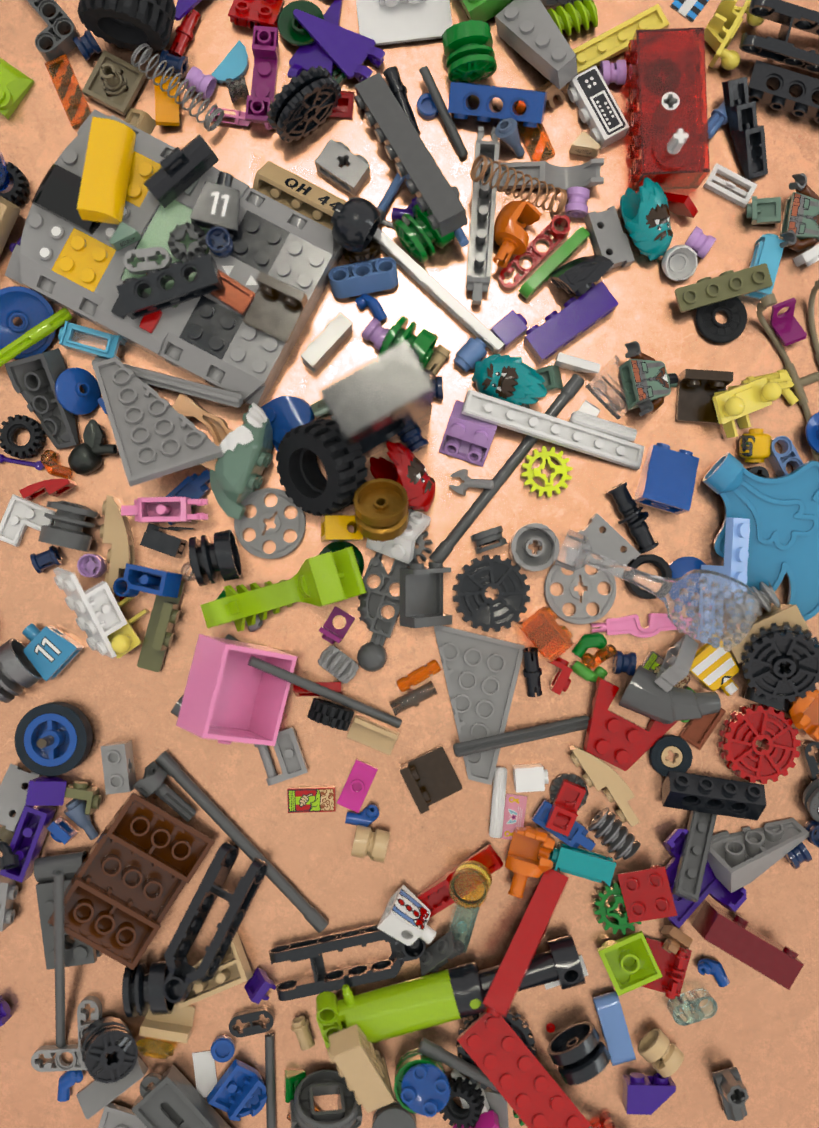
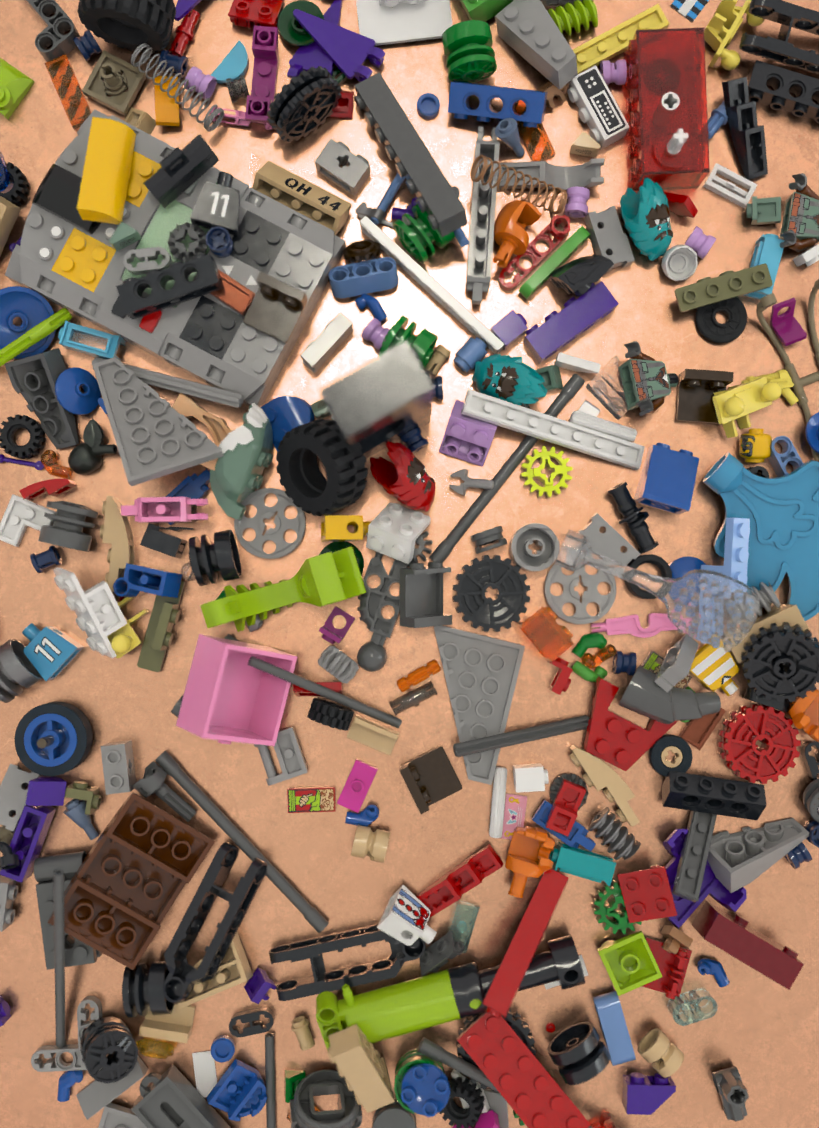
blue plate [47,817,78,845] -> none
lavender wheel [77,554,107,578] -> none
black wheel [331,197,381,252] -> none
pearl gold wheel [353,478,409,542] -> none
black pin [383,66,421,136] -> none
dark grey bar [419,66,468,159] -> none
clear yellow piece [449,861,492,909] -> none
black pin [523,647,542,697] -> none

